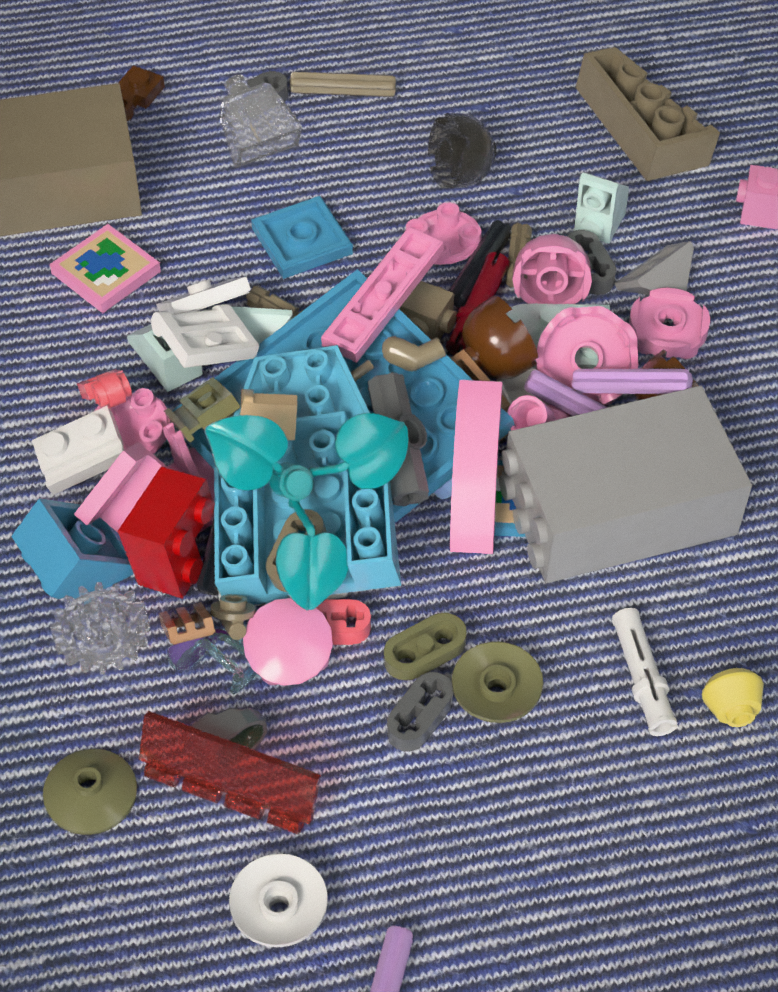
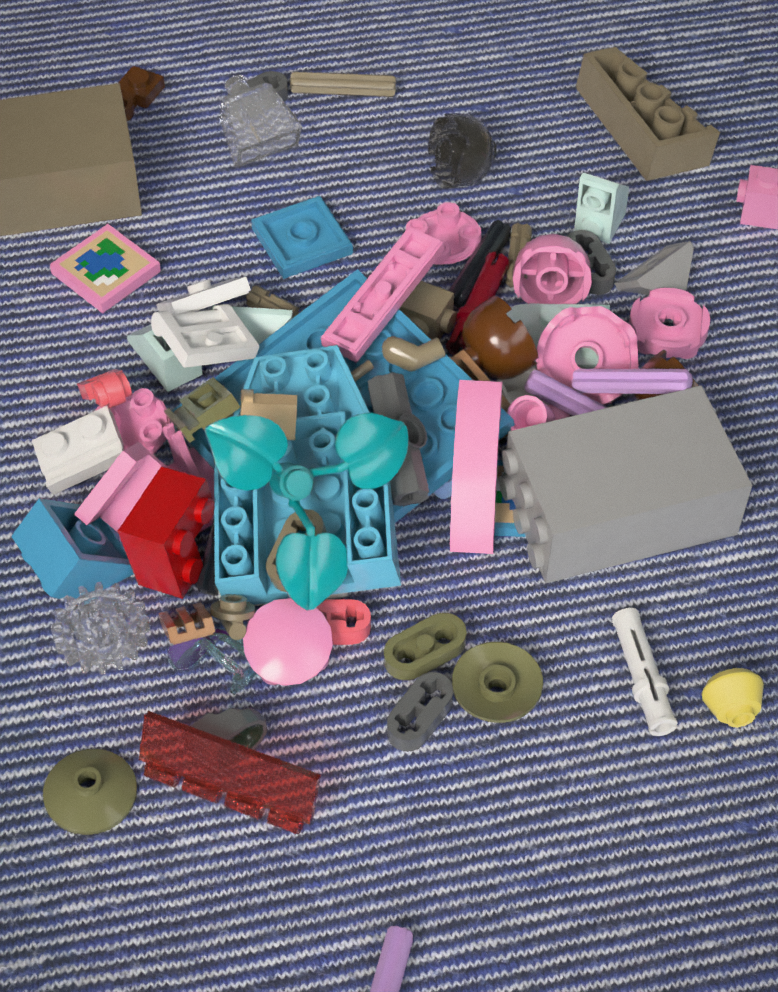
white dish [229,854,328,947] -> none

